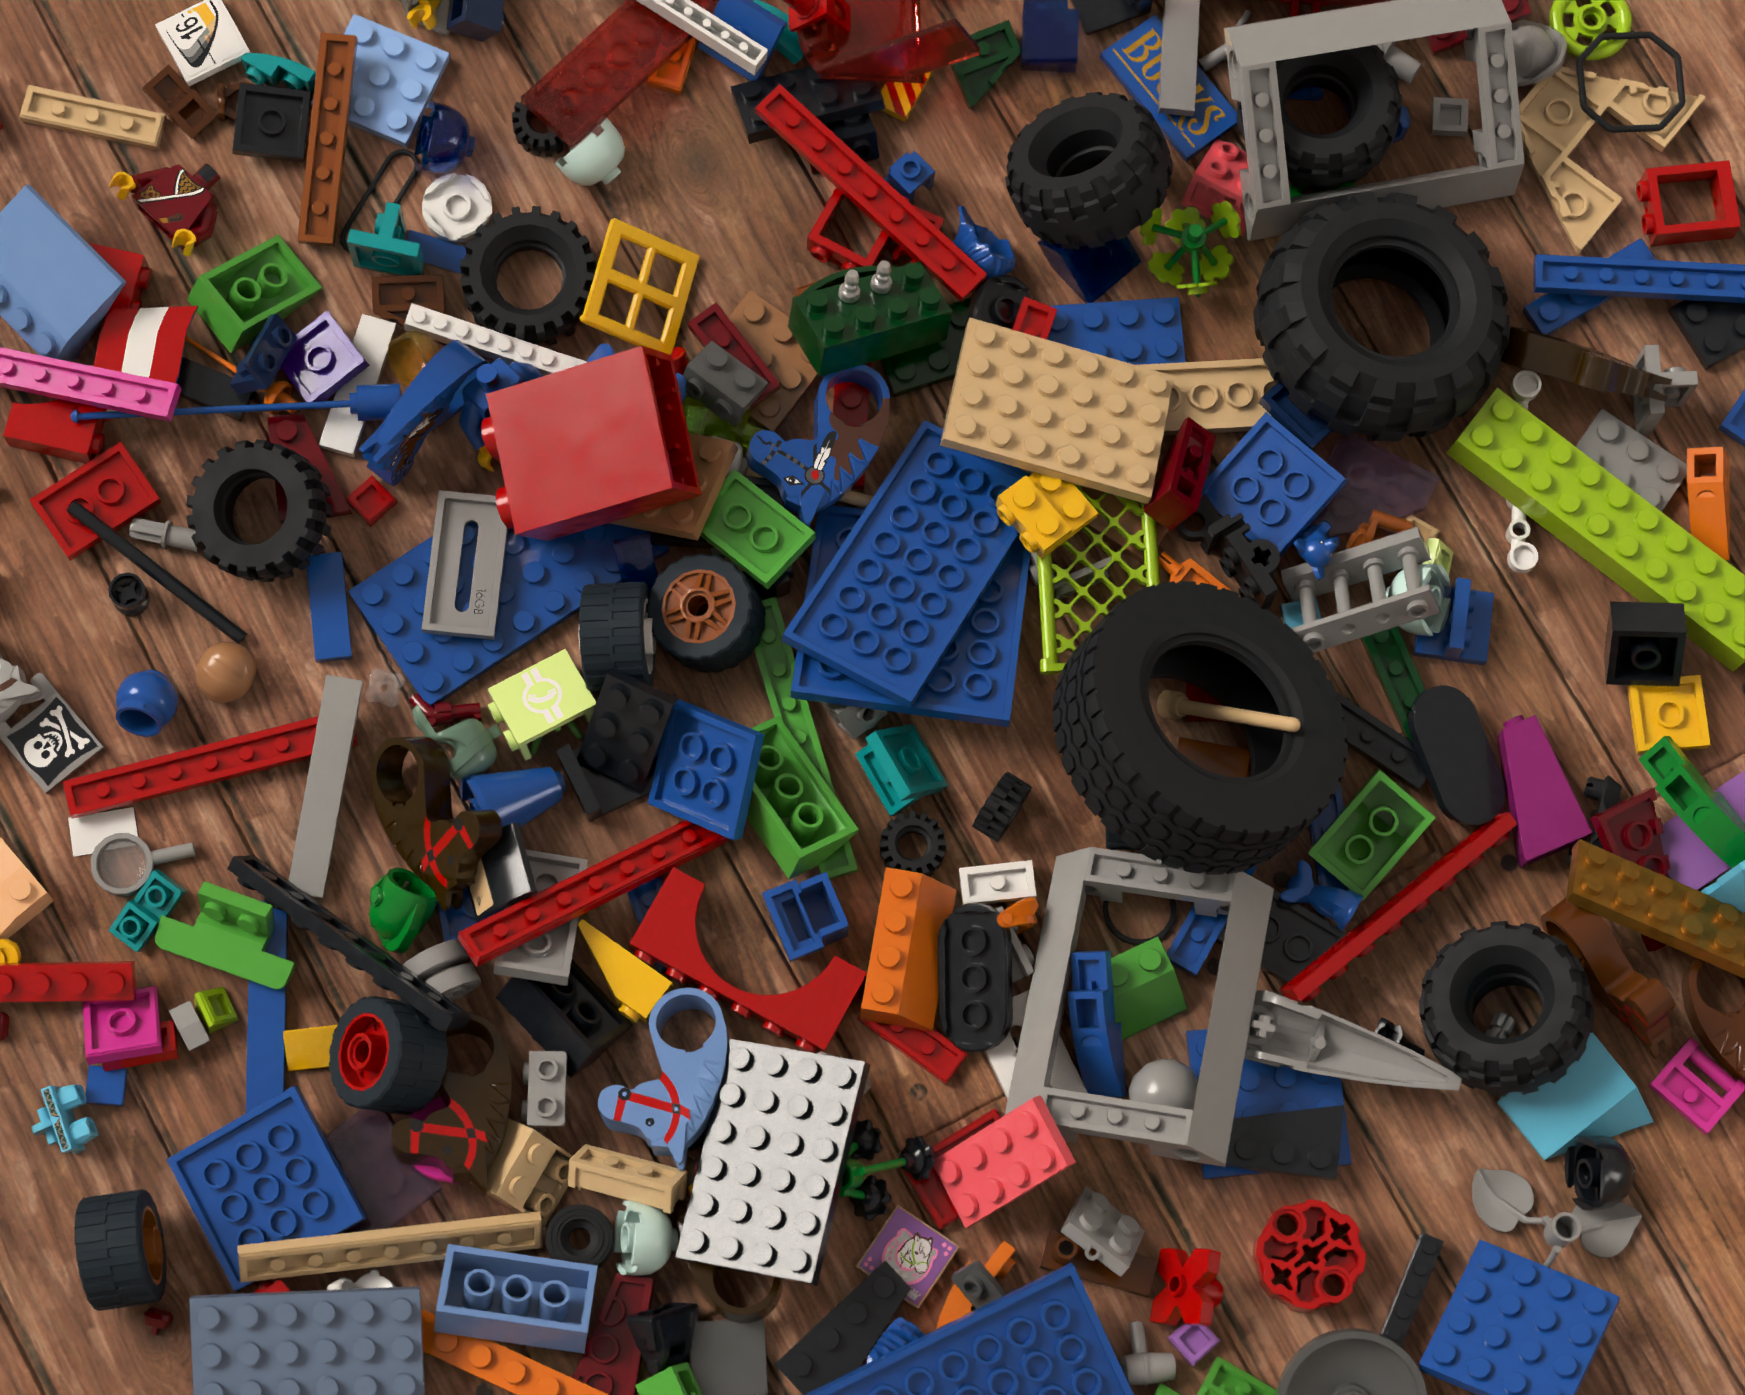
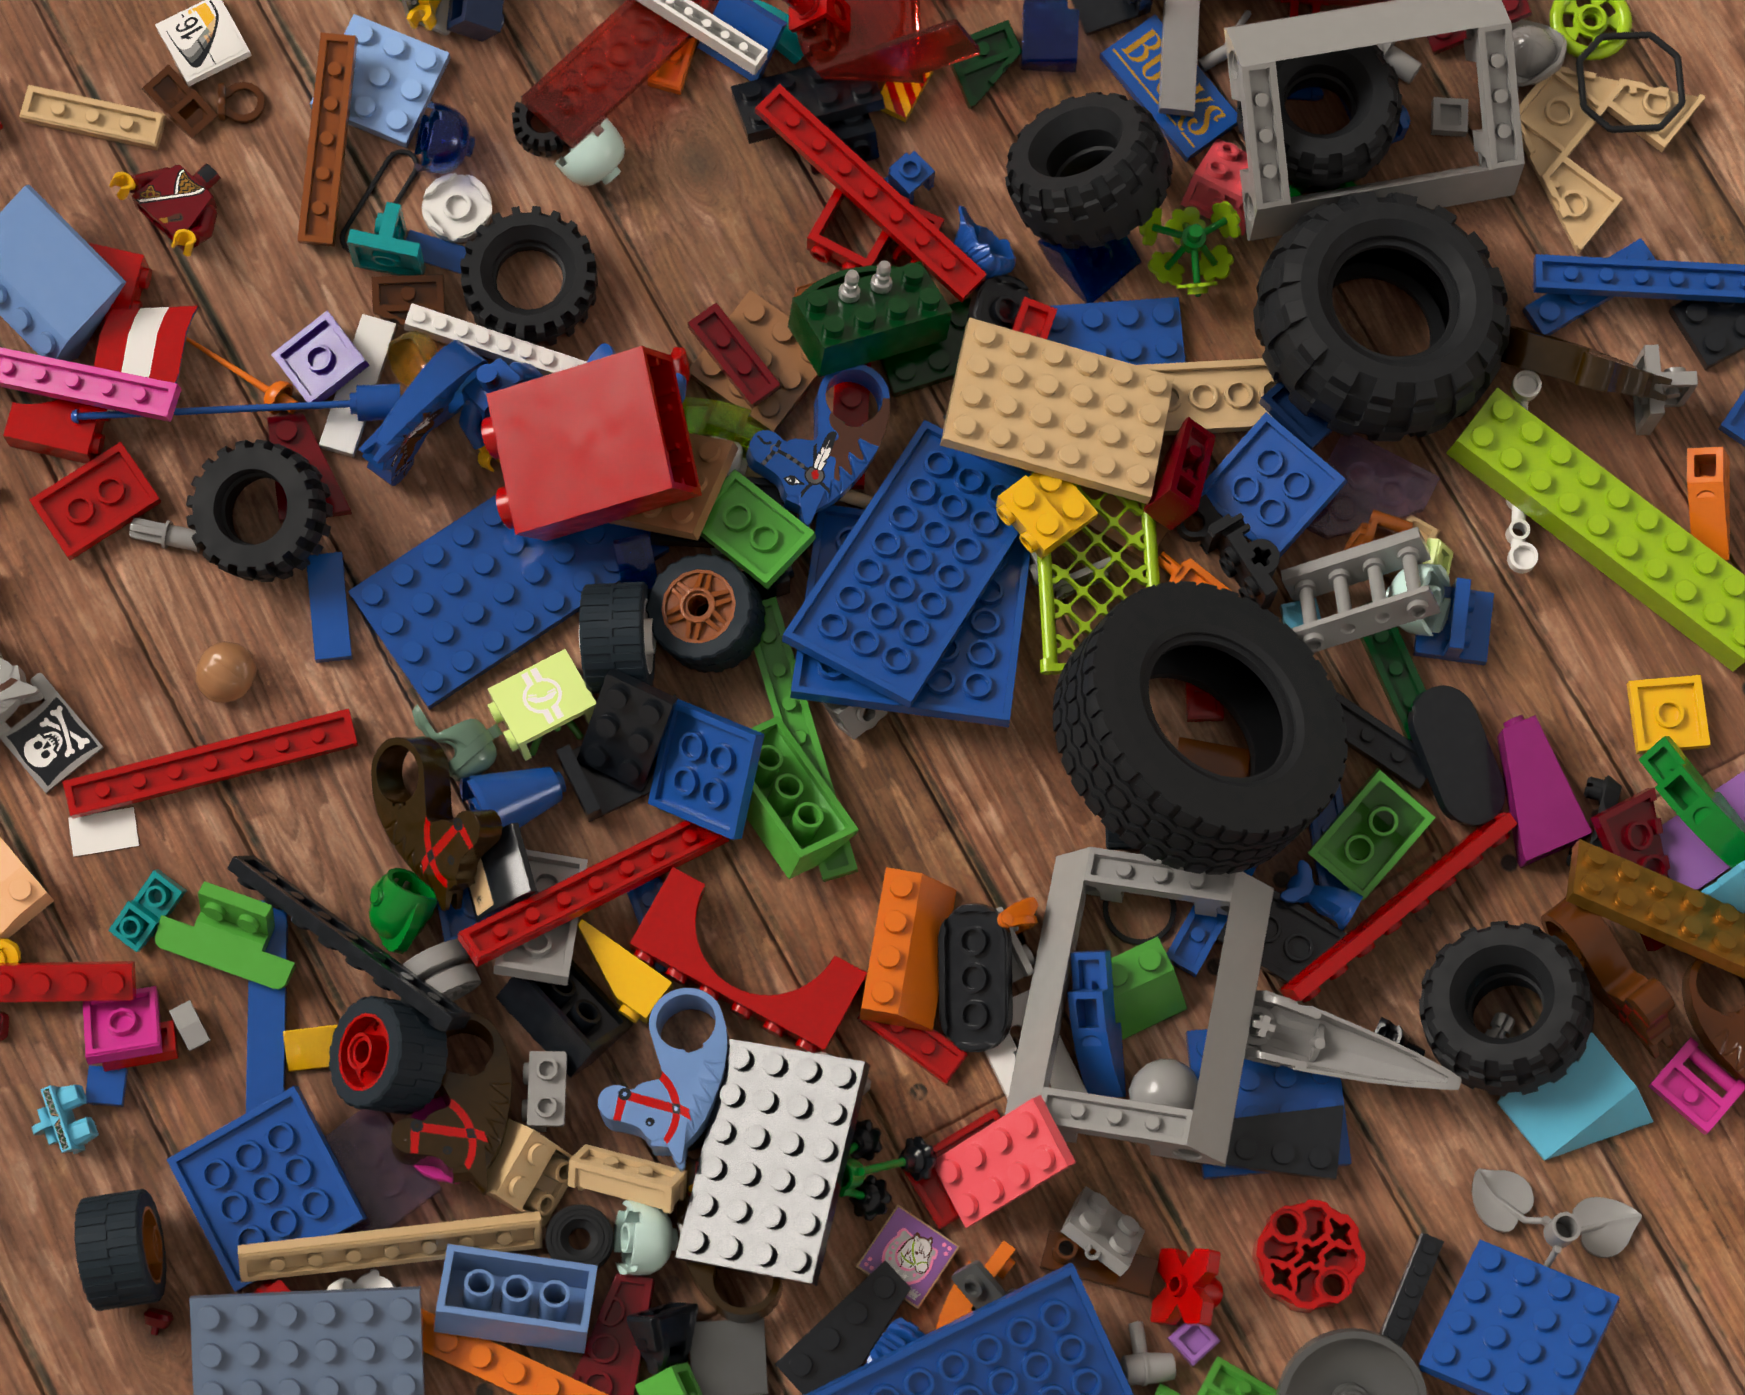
black piece [67,500,248,644] -> none
piece [91,833,196,896] -> none
black wheel [108,573,150,617] -> none
blue piece [116,670,178,737] -> none
black tile [177,357,256,422] -> none
bright green slope [187,234,322,353] -> none
lime slope [194,987,239,1034] -> none
dark blue bracket [229,314,297,394] -> none
black plate [232,83,311,163] -> none
teal slope [241,53,316,96] -> none
light grey tile [289,675,364,898] -> none
red tile [345,475,397,527] -> none
clear plate [364,668,405,708] -> none
dark red piece [409,693,482,728] -> none
light grey piece [422,490,508,640] -> none
yellow window [580,218,700,355] -> none
dark grey bracket [683,340,768,427] -> none
blue plate [762,872,849,963] -> none
teal bracket [855,724,949,816] -> none
black tyre [880,811,946,877] -> none
white plate [959,860,1037,905] -> none
black tyre [972,771,1032,842] -> none
tan piece [1157,689,1301,732] -> none
blue animal [1294,520,1341,581] -> none
black cylinder [1564,1136,1635,1211] -> none
light grey plate [1576,409,1687,512] -> none
black brick [1604,601,1687,687] -> none
red window [1636,160,1741,247] -> none

